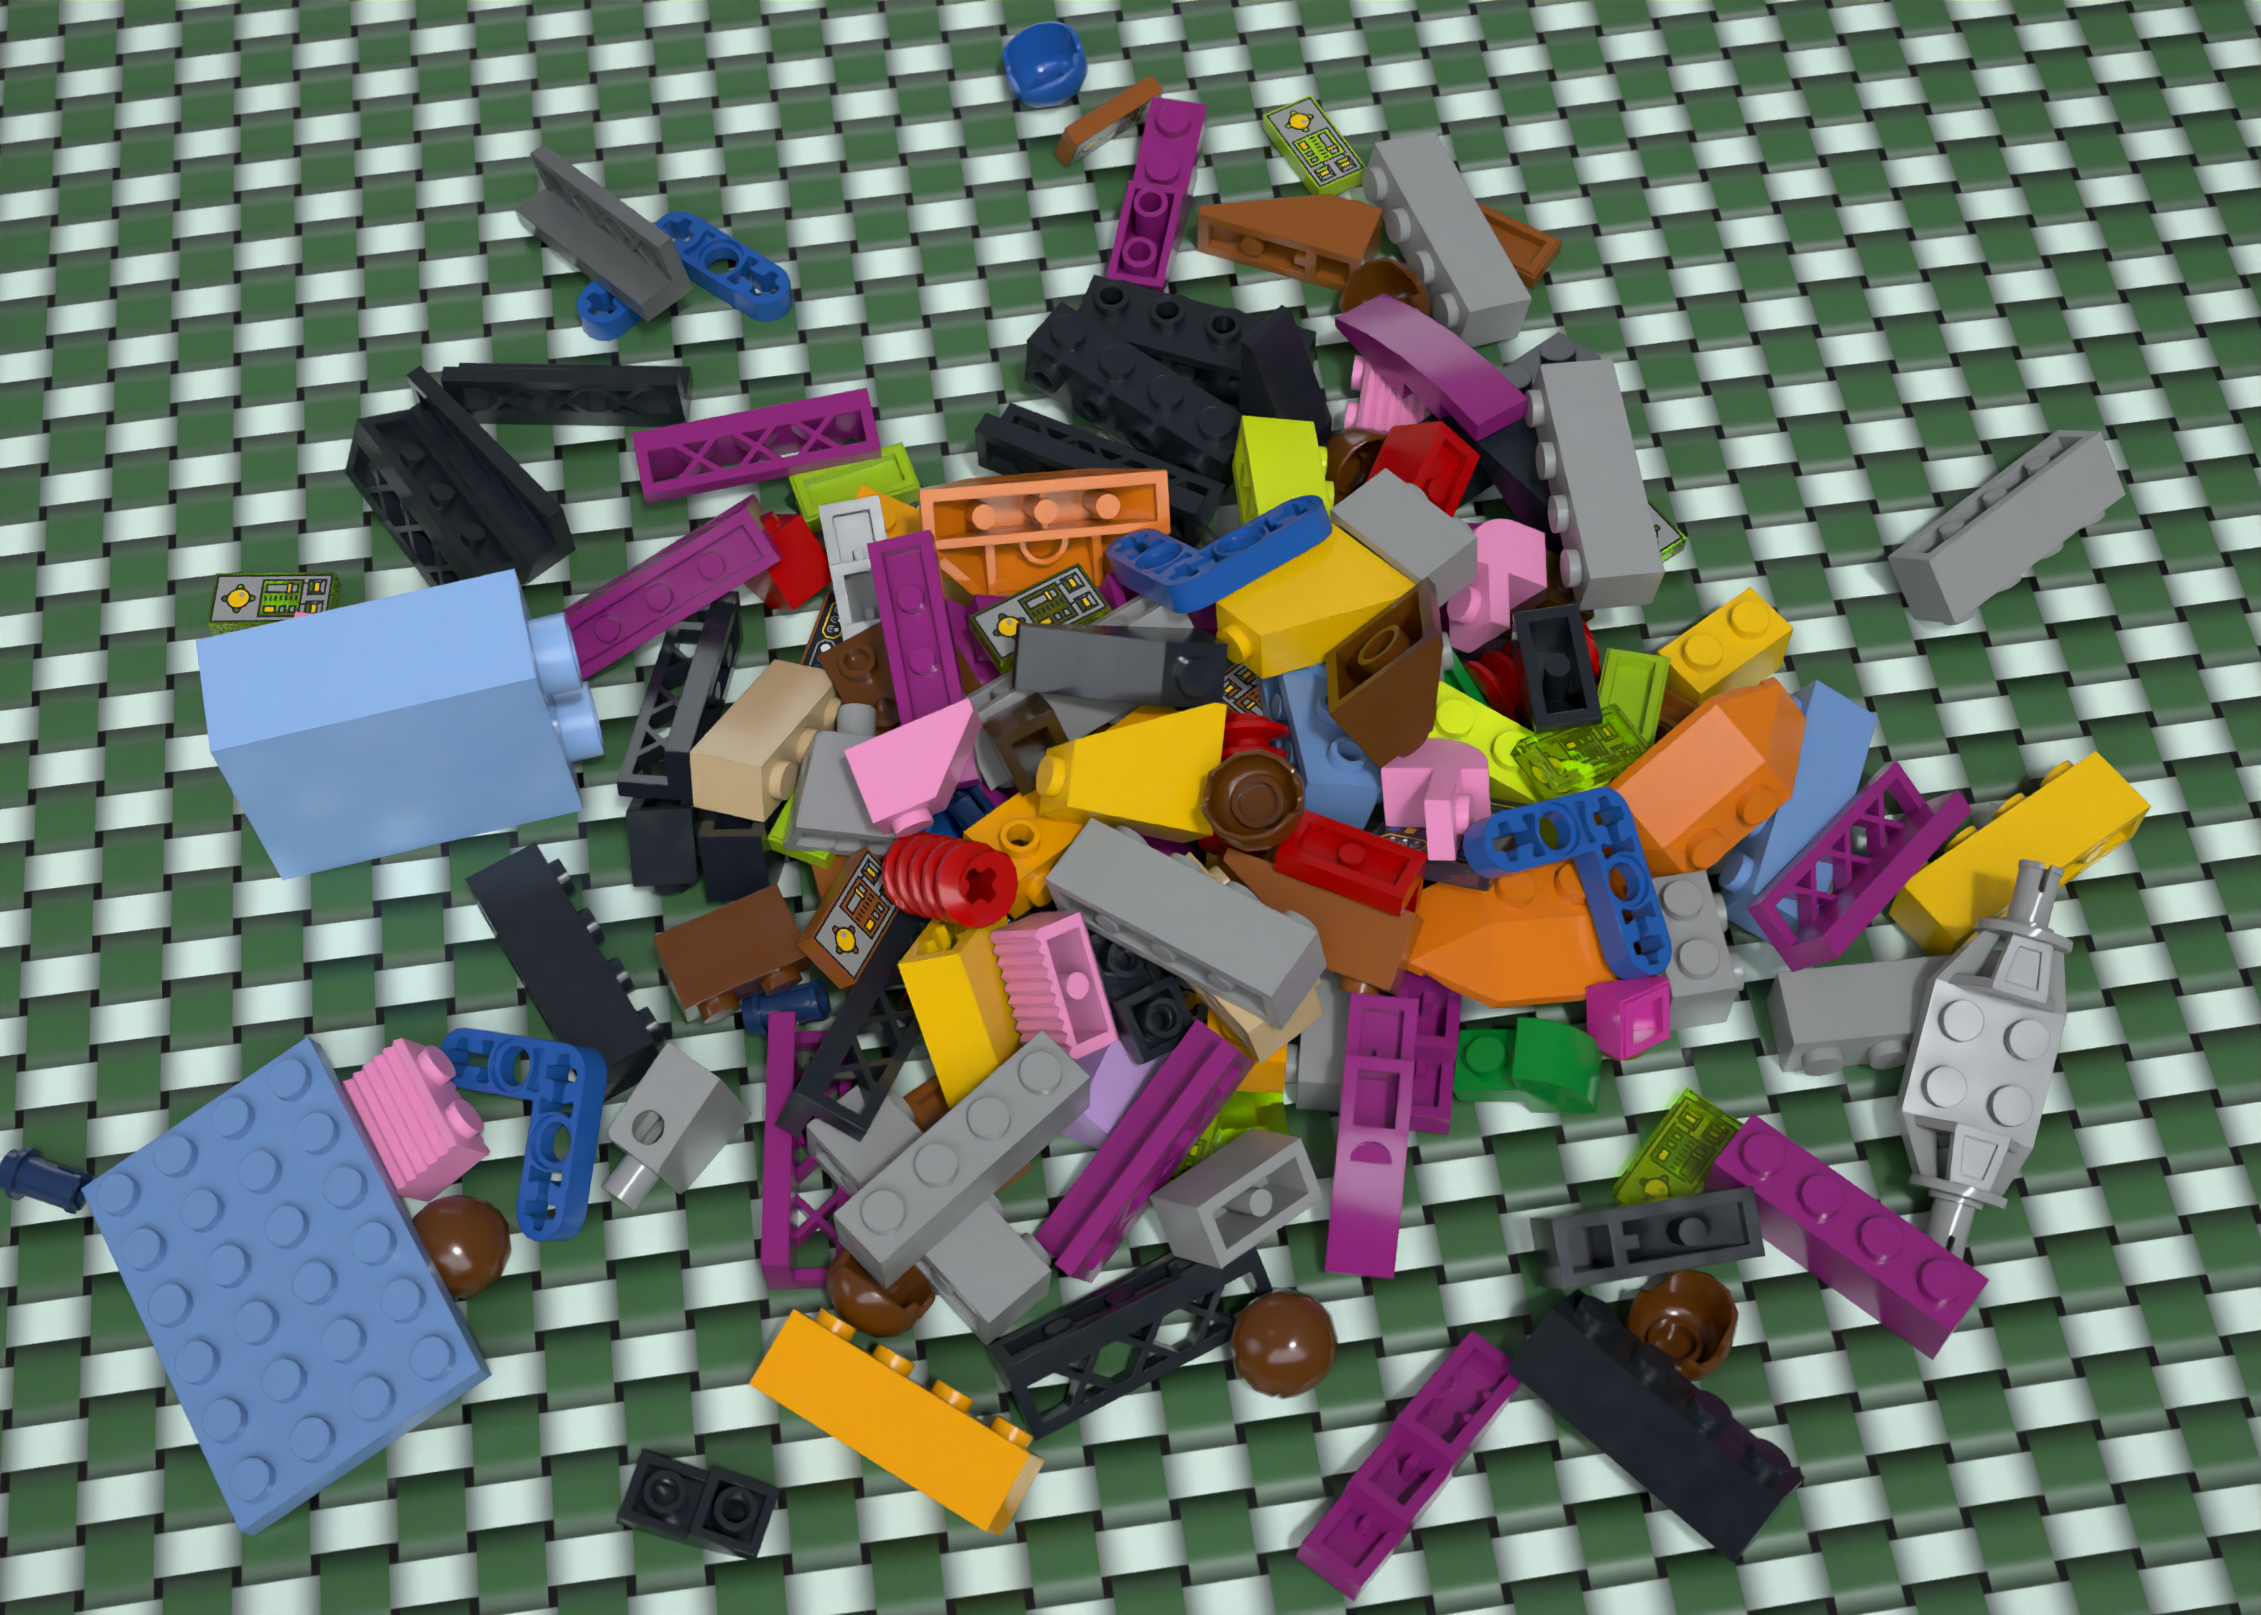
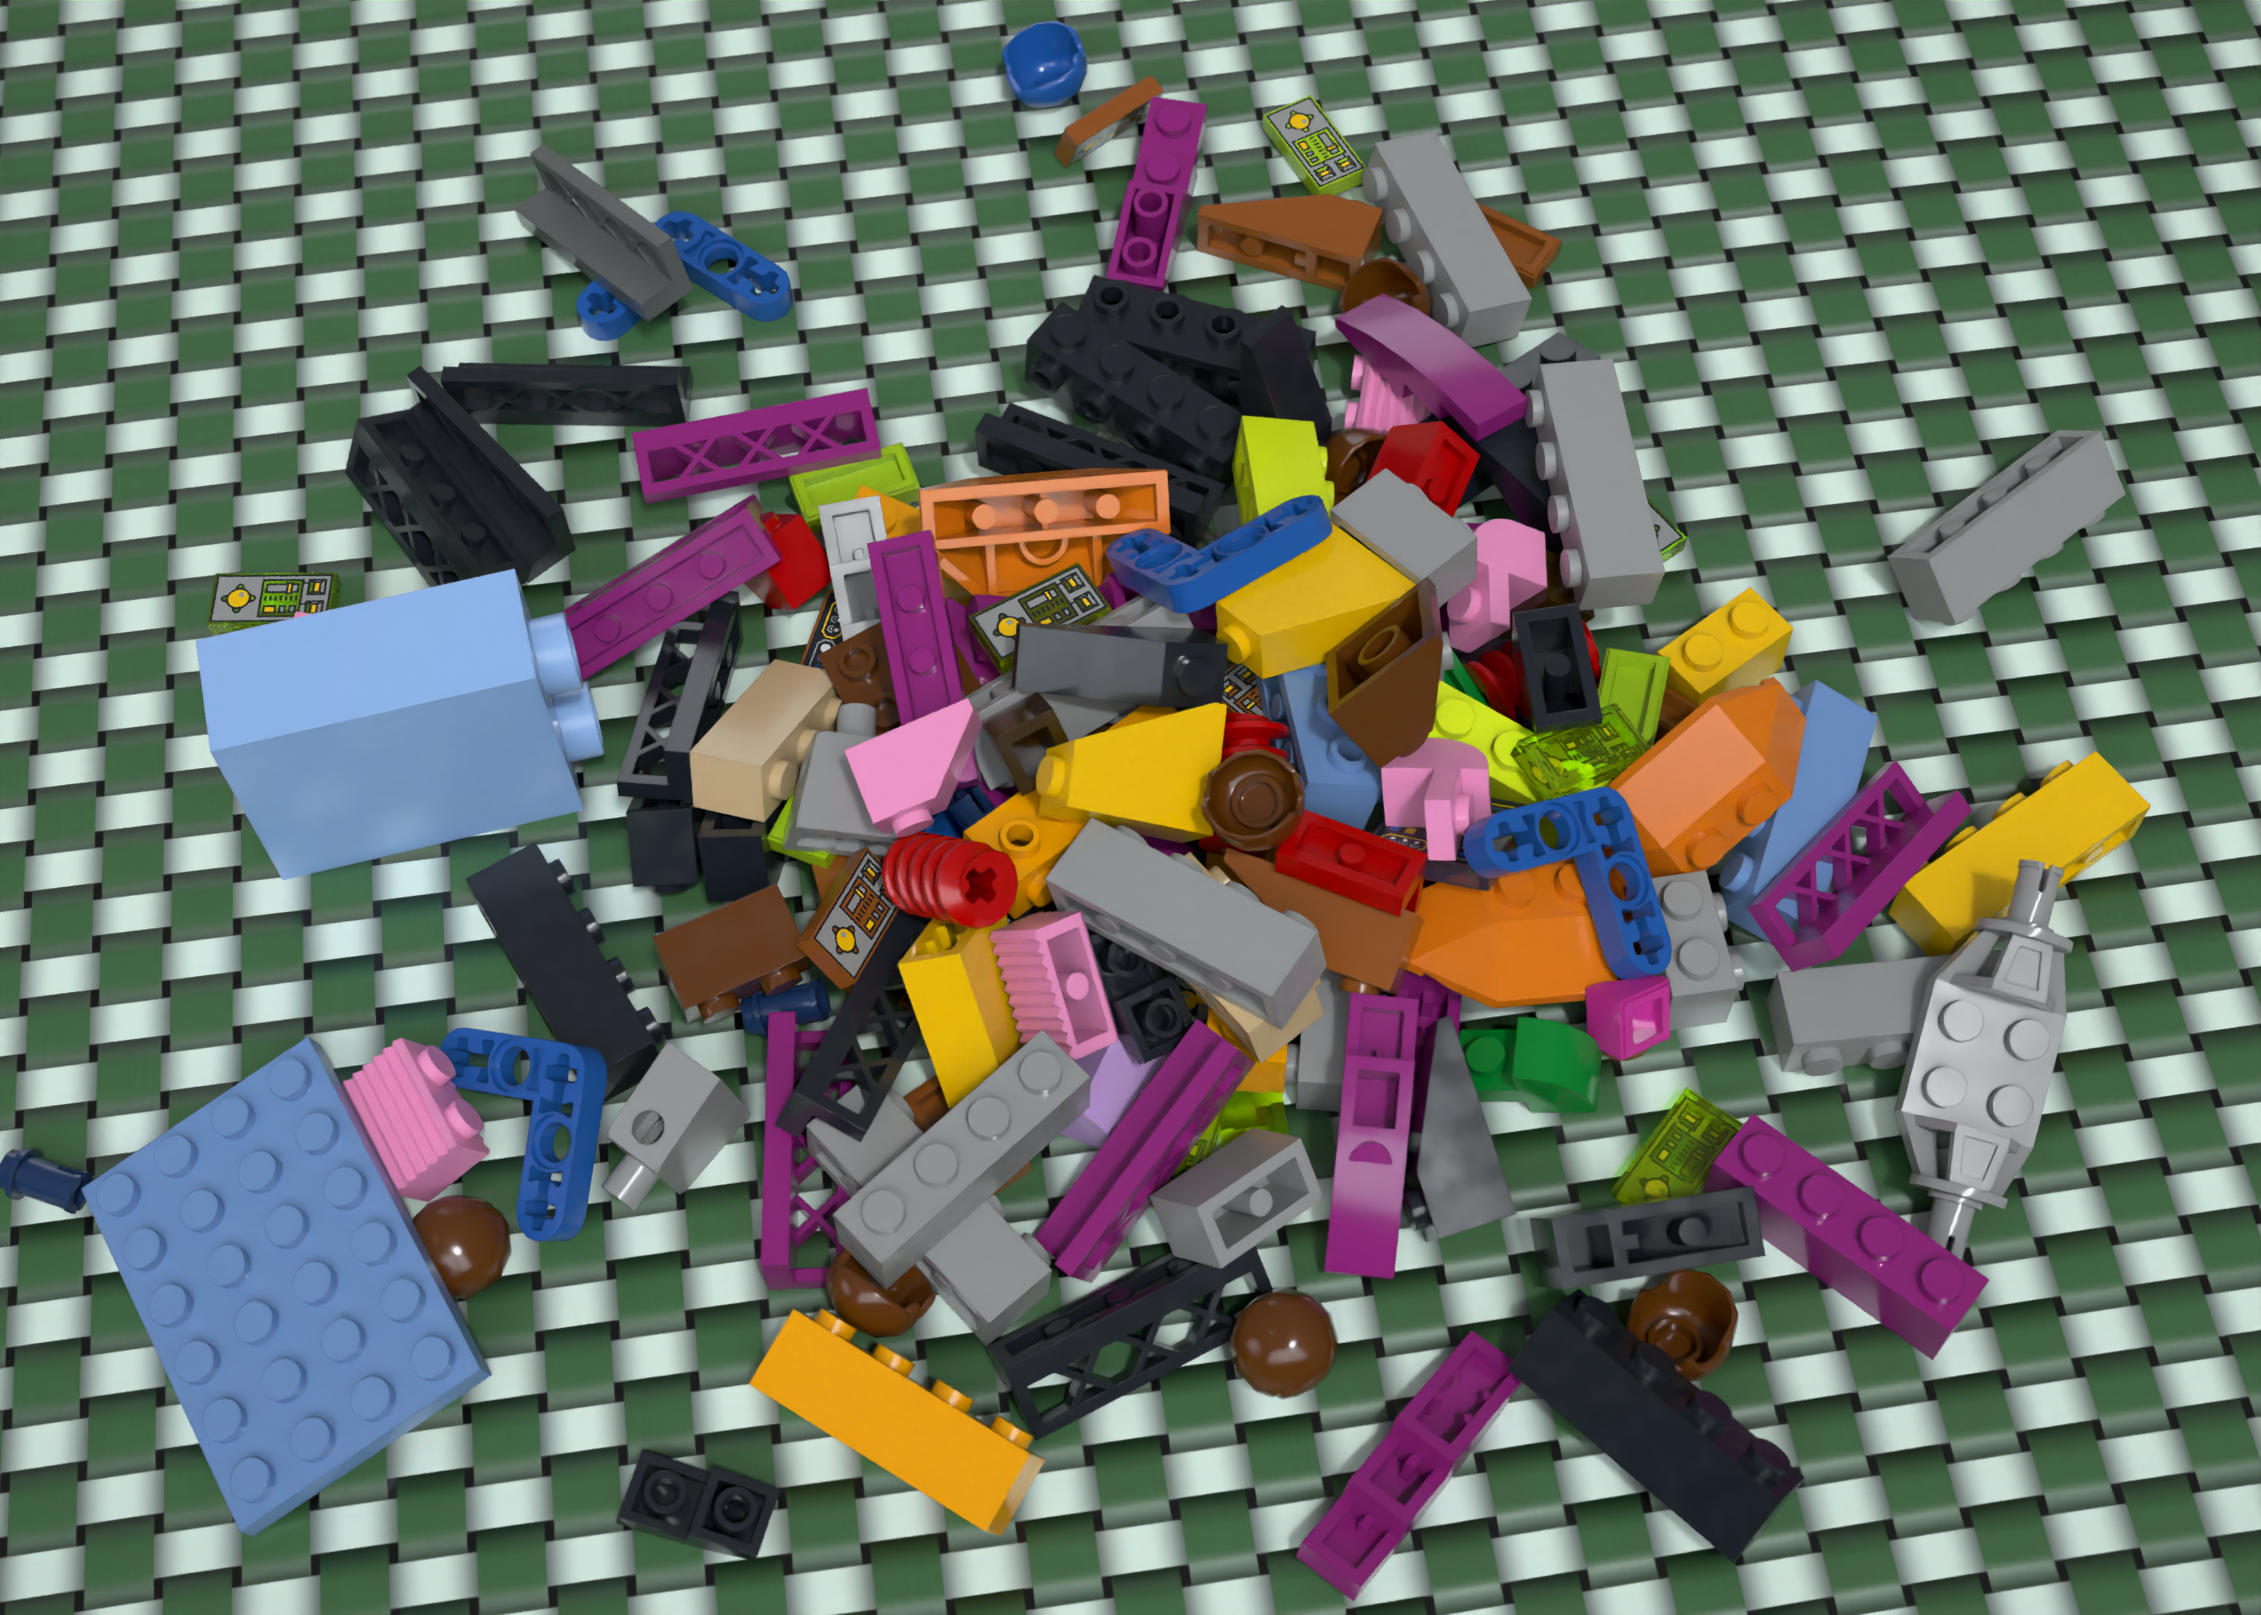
none -> slope [1402,1015,1517,1242]

